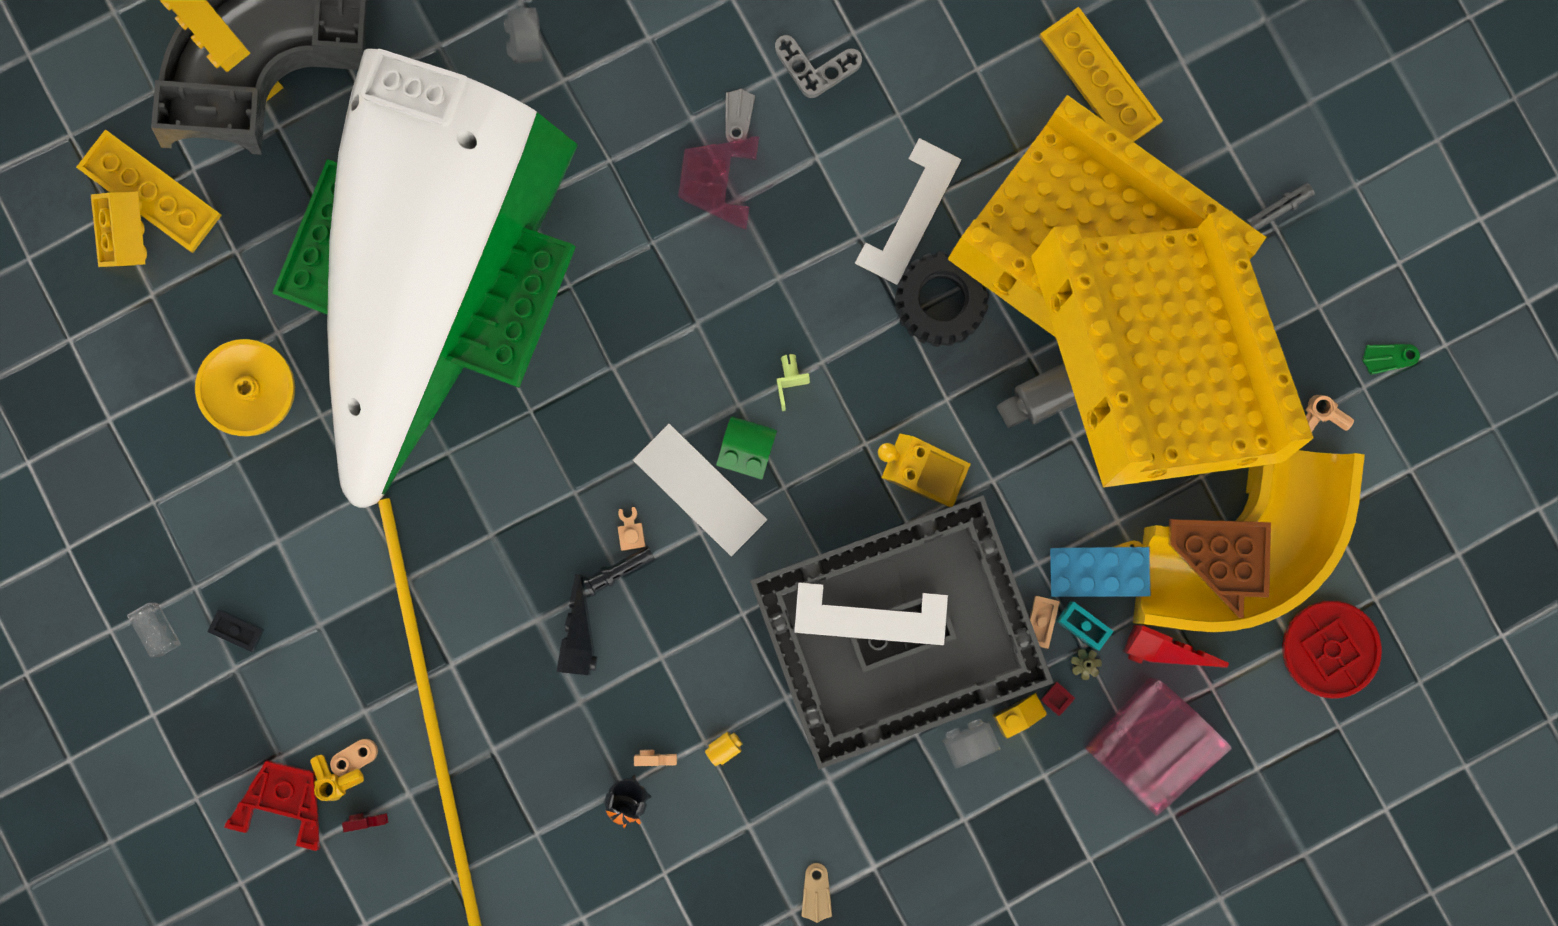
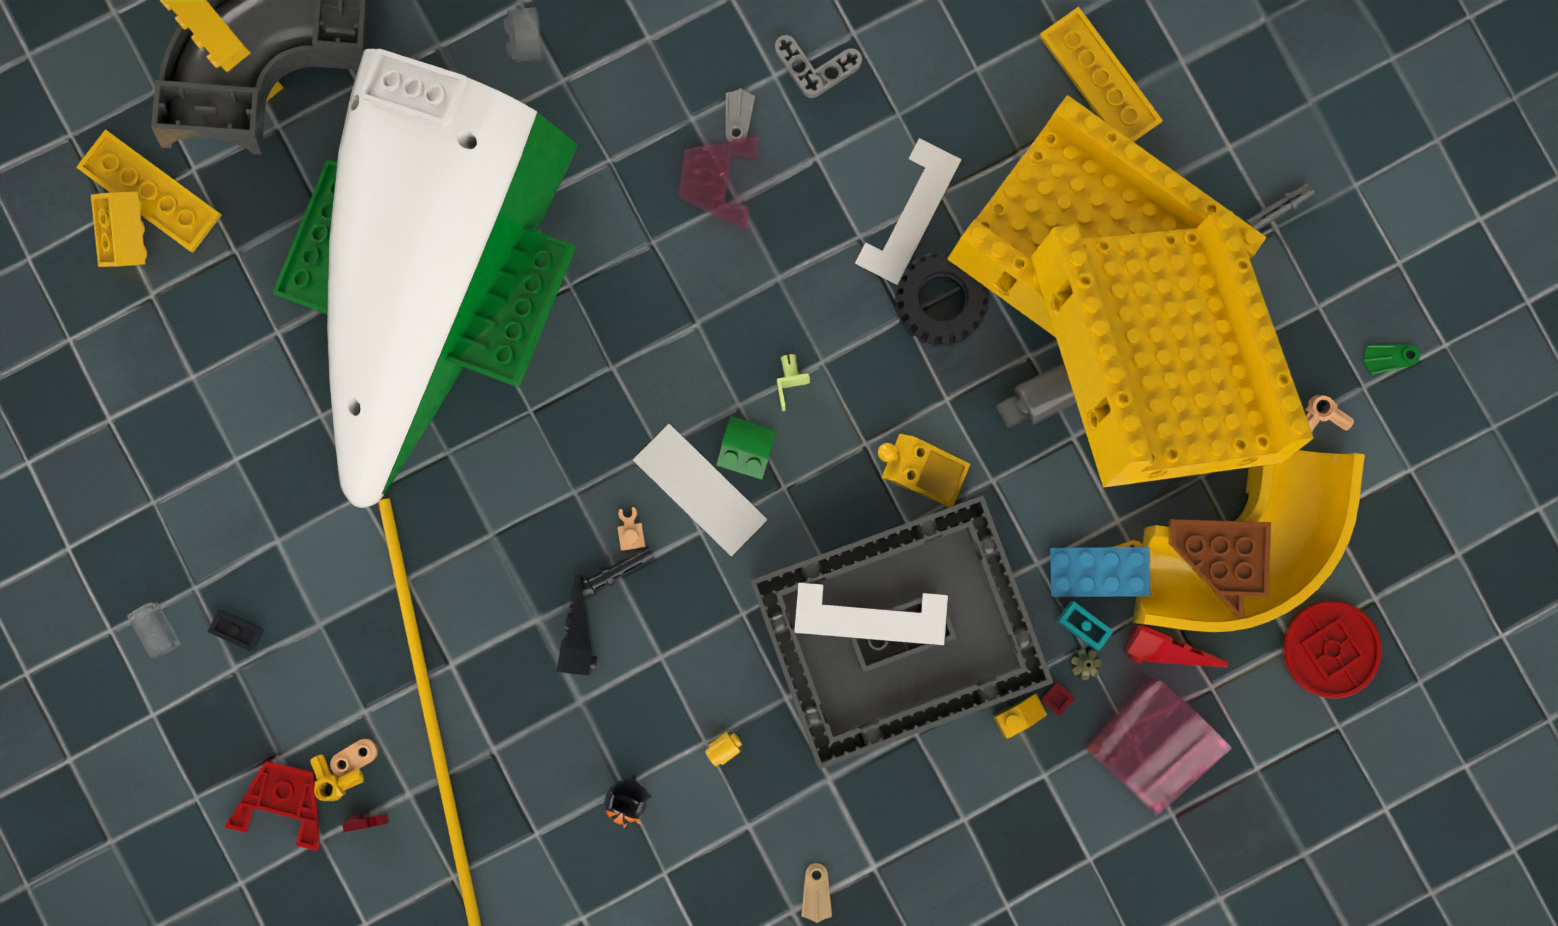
yellow dish [195,339,295,437] -> none
light nougat plate [634,750,677,766] -> none
clear brick [942,719,1001,769] -> none
light nougat plate [1030,596,1060,649] -> none

